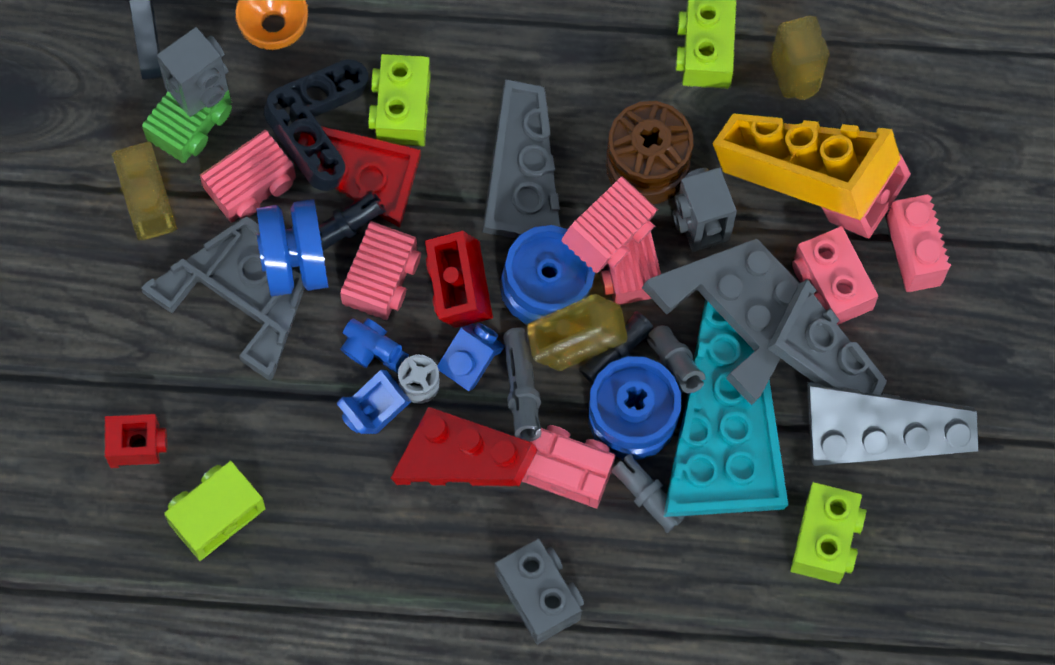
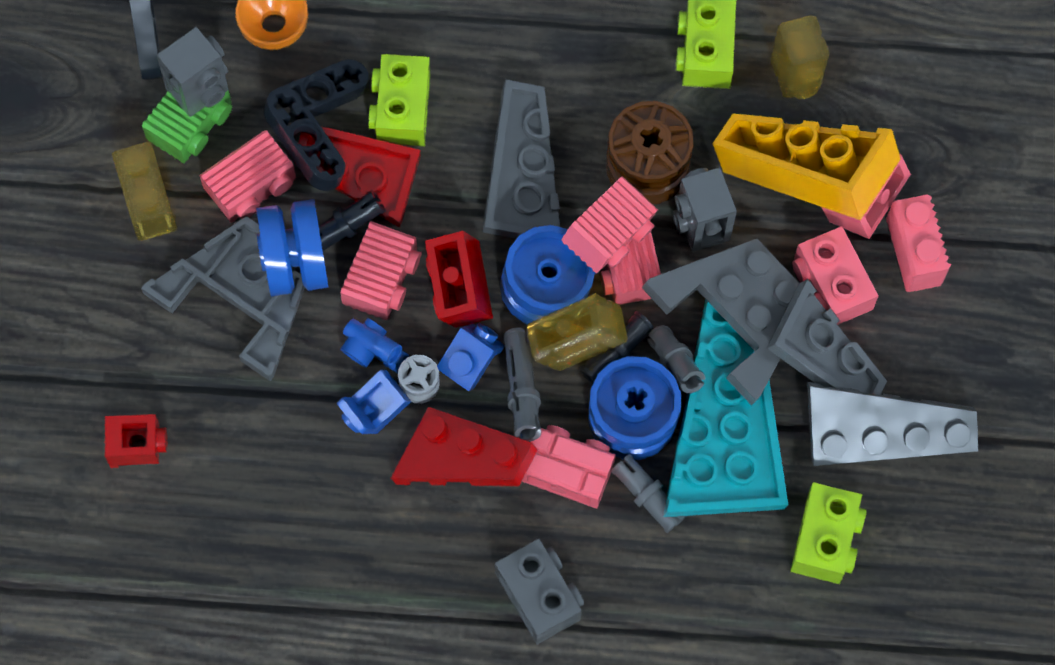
lime brick [164,461,266,561] -> none

